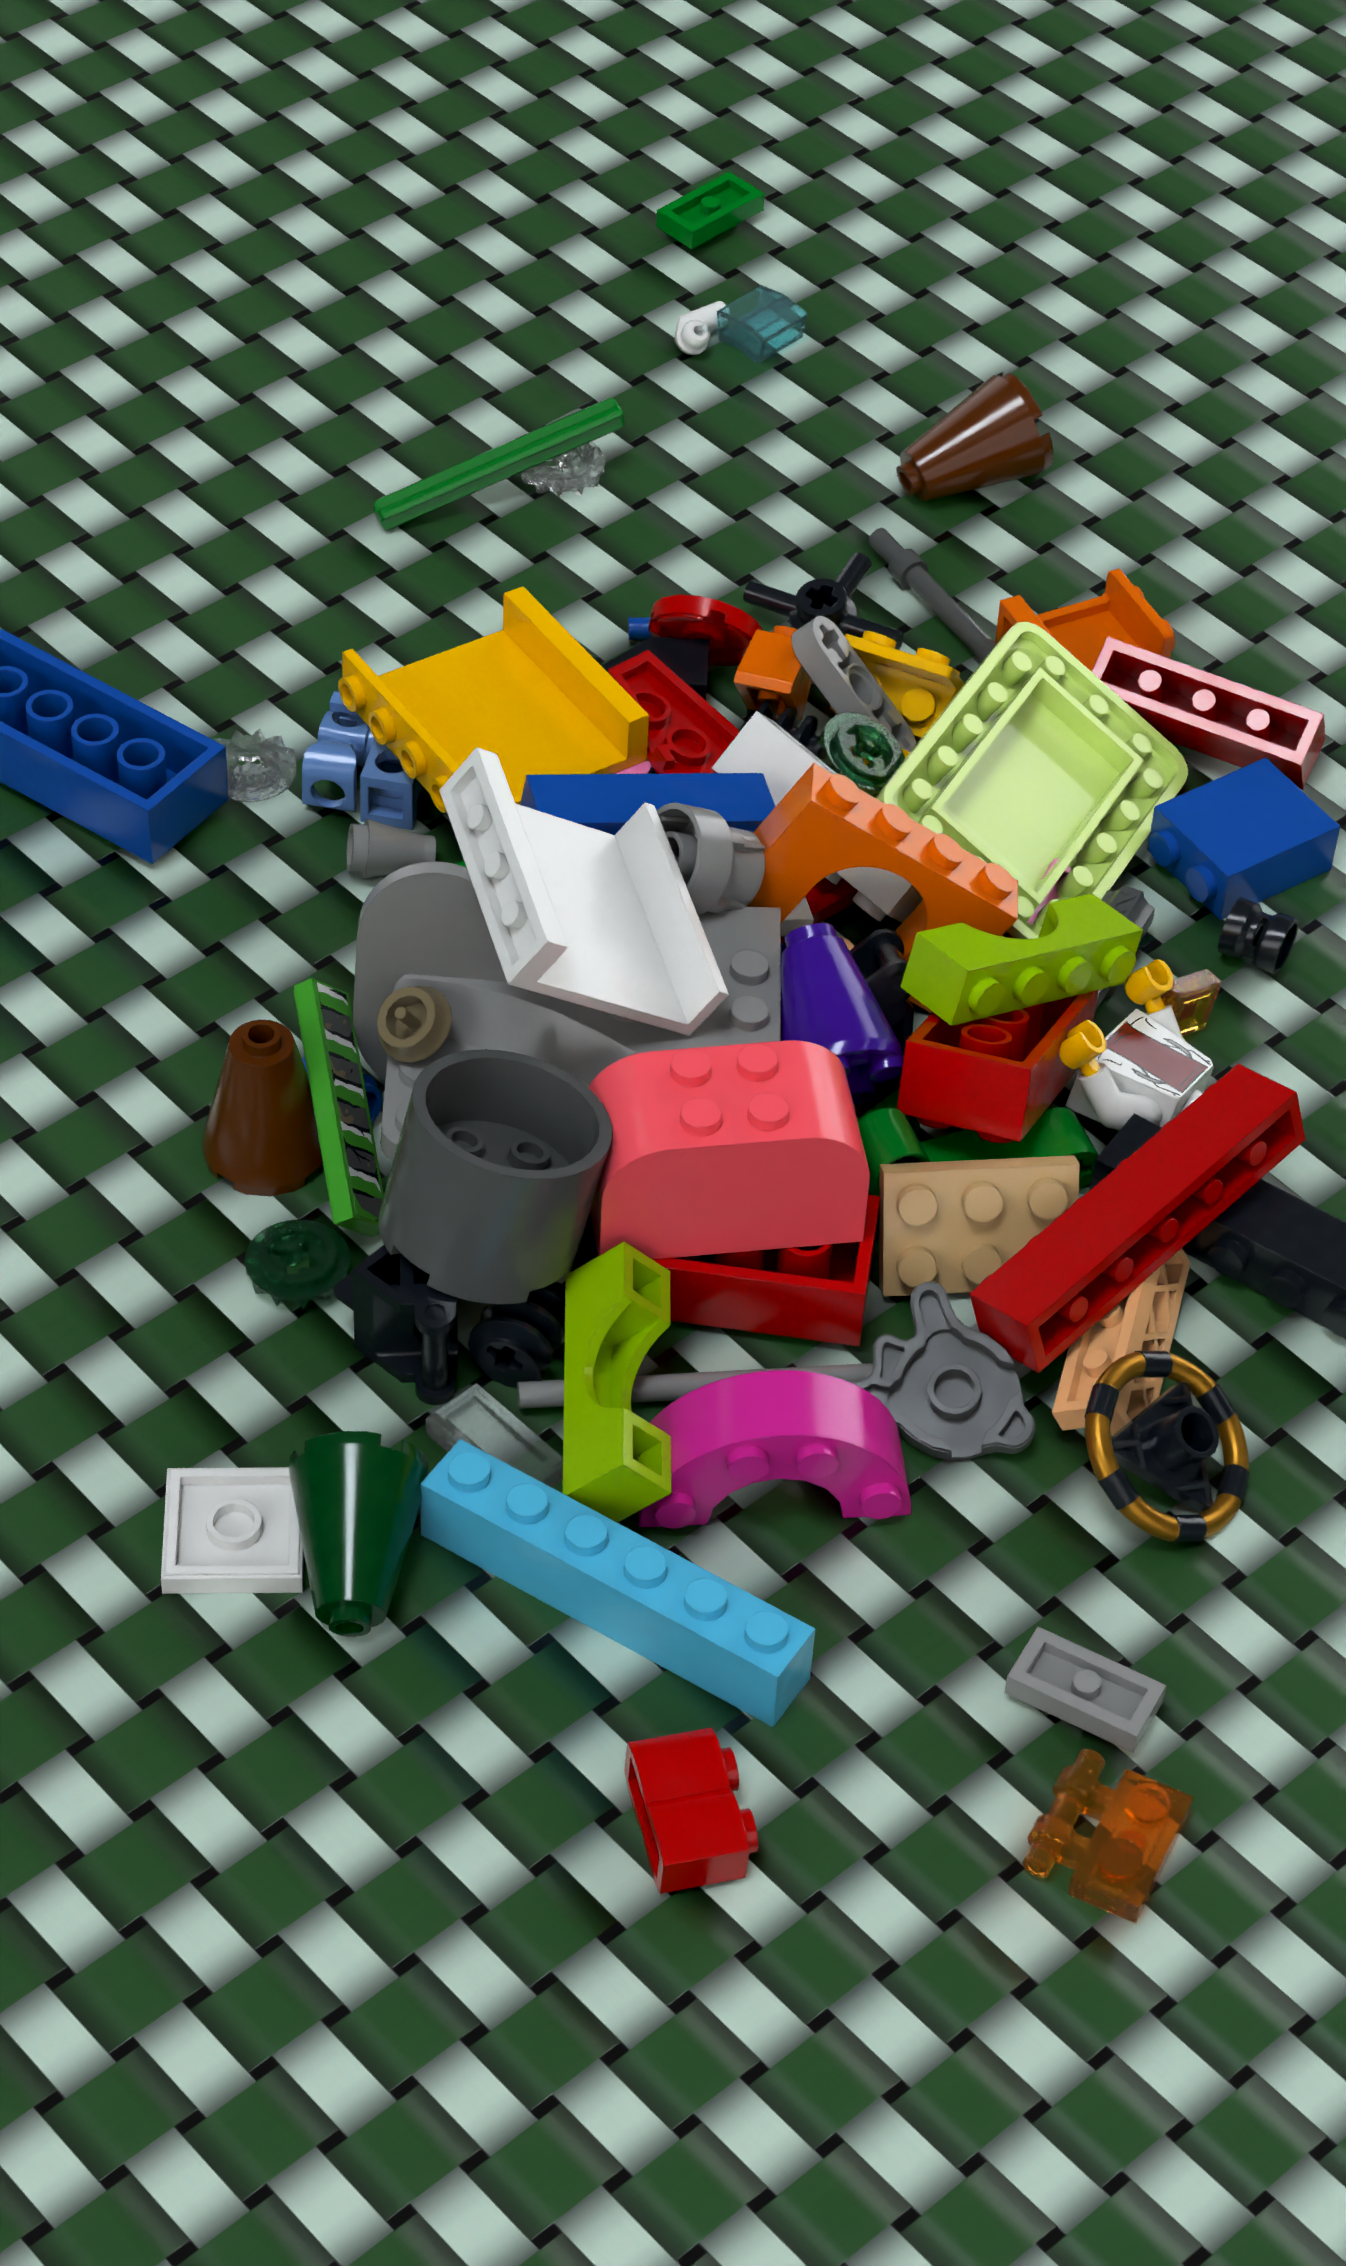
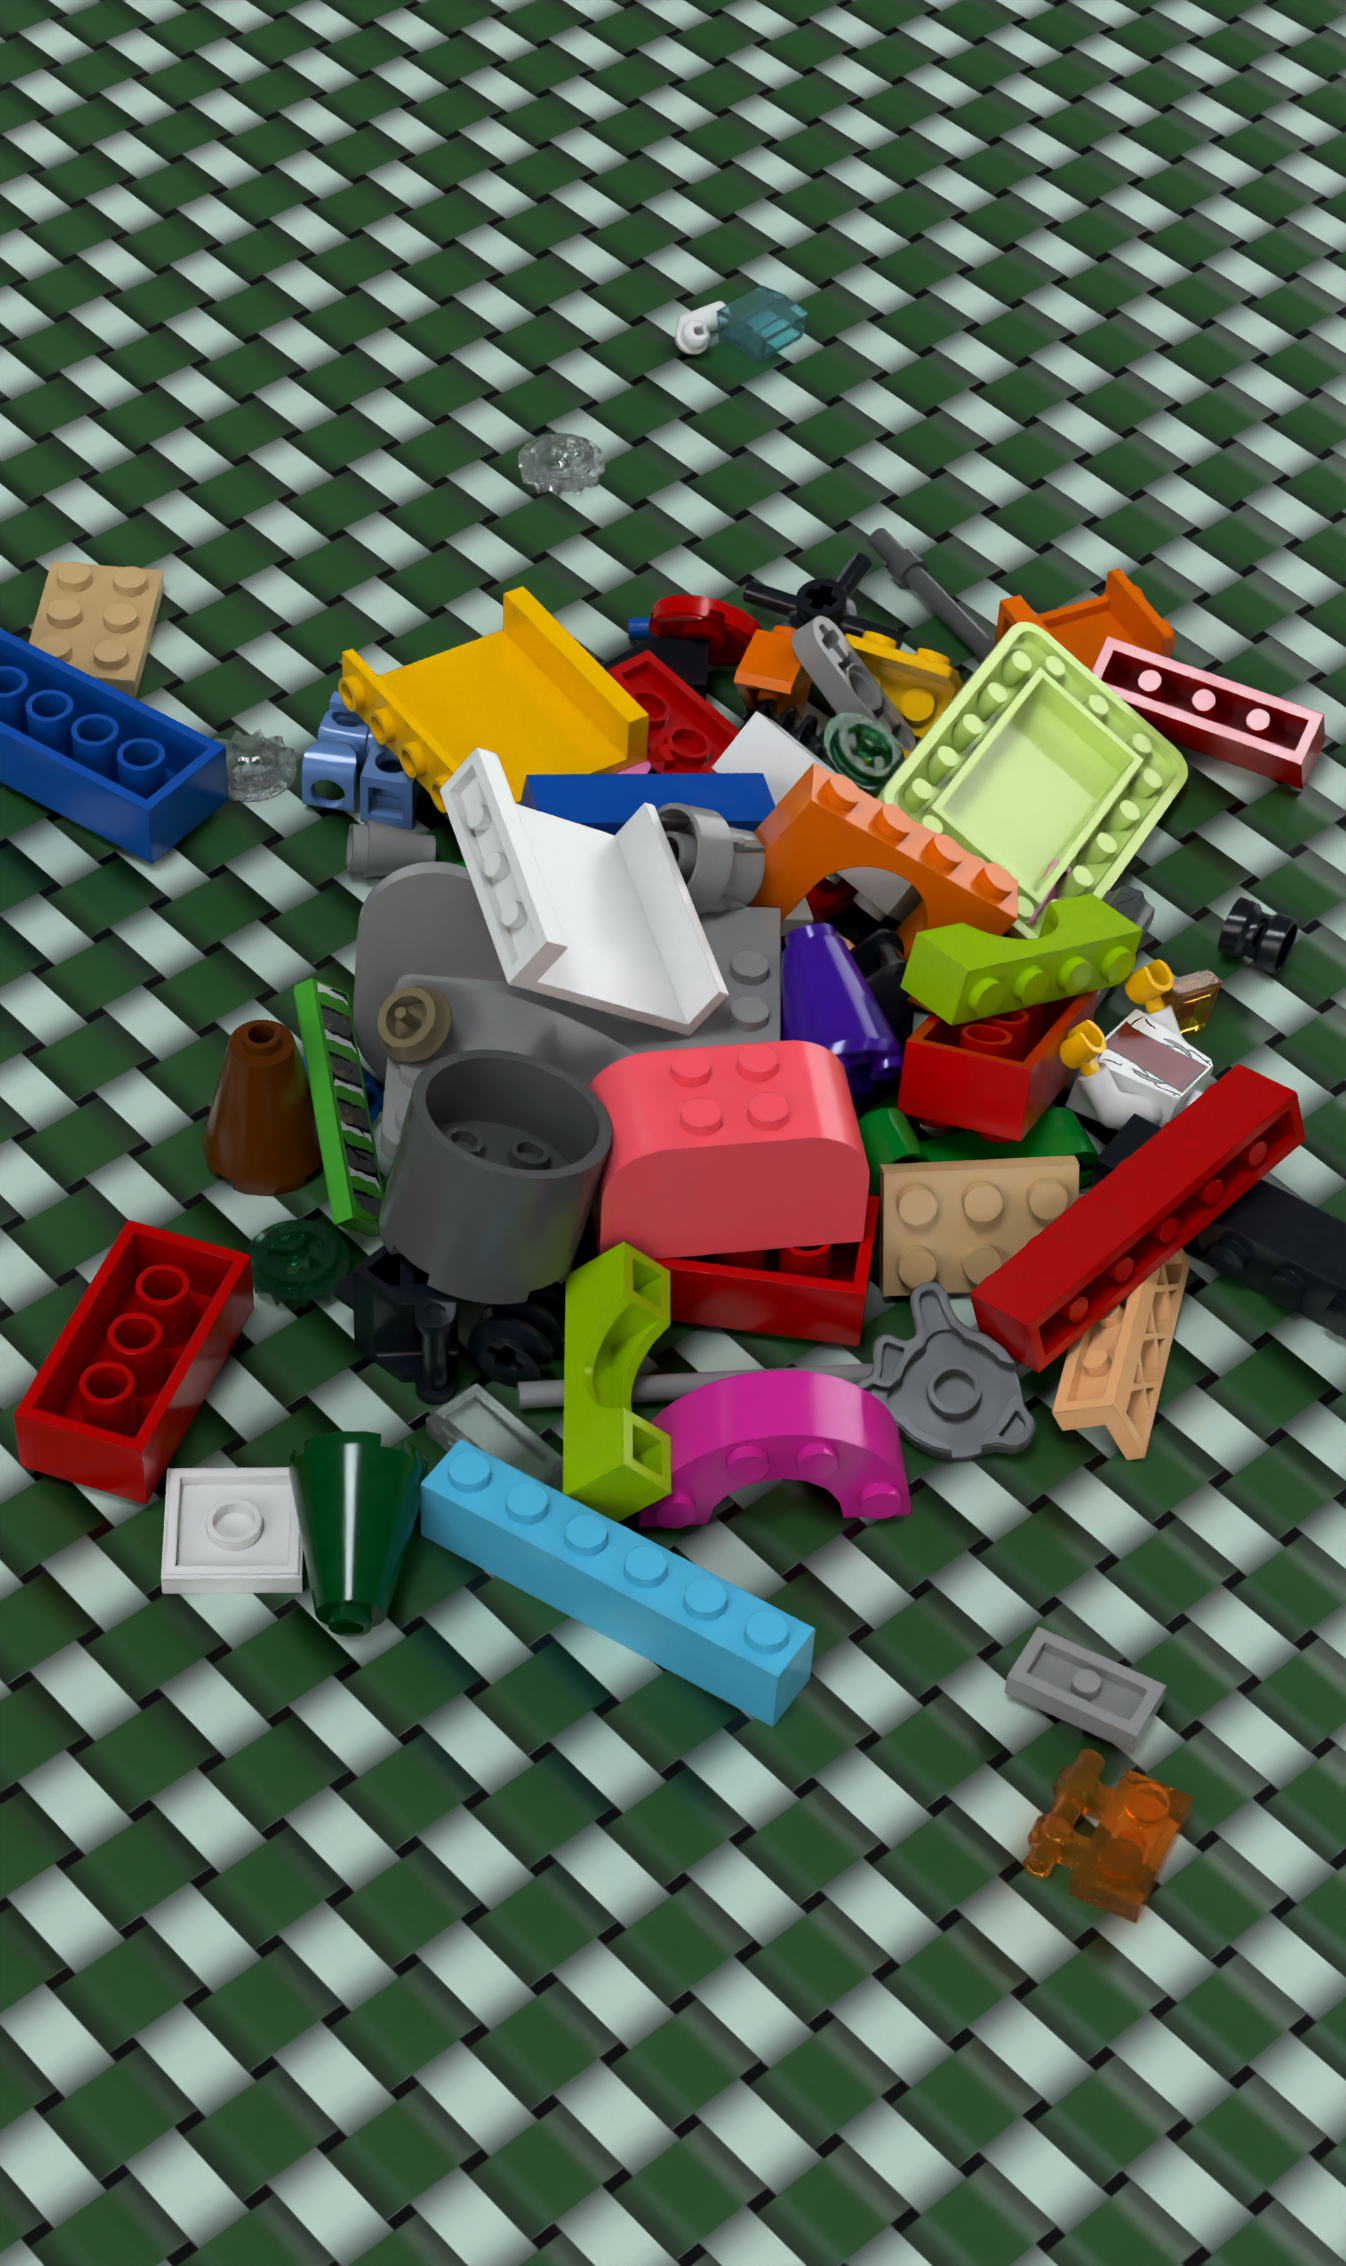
green axle [373,398,625,530] -> none
red brick [624,1727,758,1894] -> none
green plate [656,172,765,249] -> none
reddish brown cone [896,372,1054,501] -> none
black piece [1084,1351,1250,1543] -> none
blue brick [1147,757,1340,920] -> none
none -> red brick [14,1220,254,1504]
none -> tan plate [28,561,164,698]

